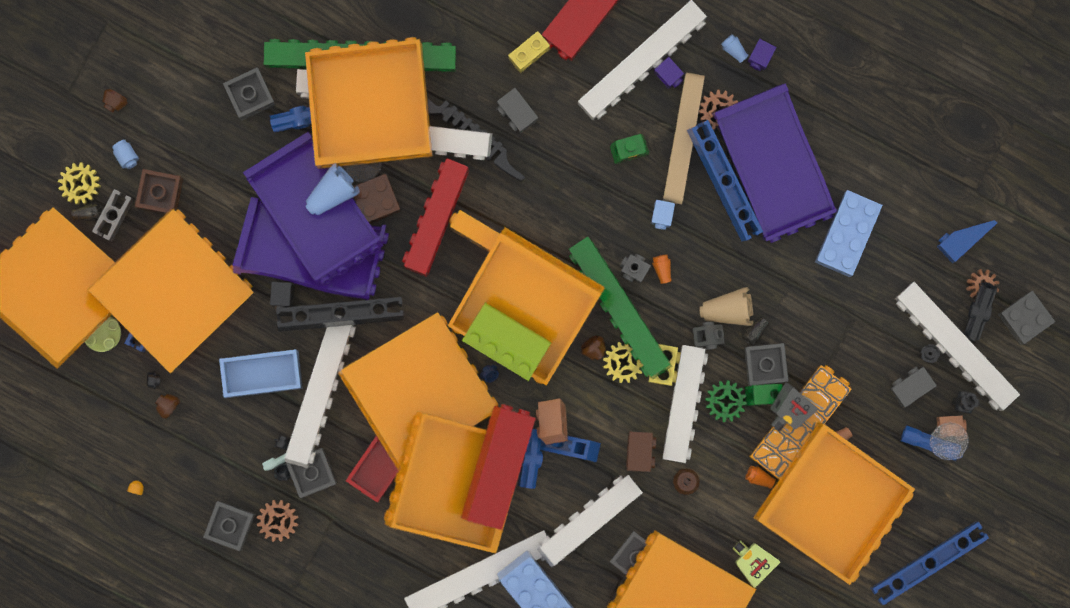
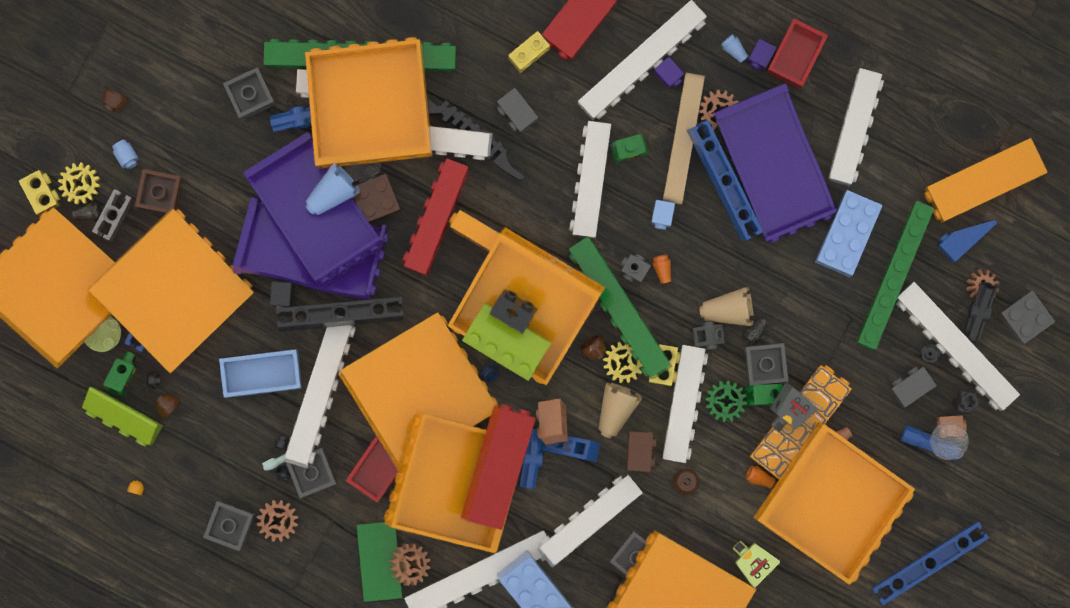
none -> light yellow brick [19,170,60,216]
none -> lime slope [82,387,163,447]
none -> green torso [103,351,137,399]
none -> green tile [357,522,403,602]
none -> nougat gear [389,544,431,586]
none -> black brick [489,289,538,334]
none -> white brick [569,121,611,239]
none -> tan cone [598,383,642,438]
none -> red piece [766,19,828,90]
none -> white brick [828,68,884,186]
none -> green brick [855,201,934,351]
none -> light orange brick [924,138,1048,223]

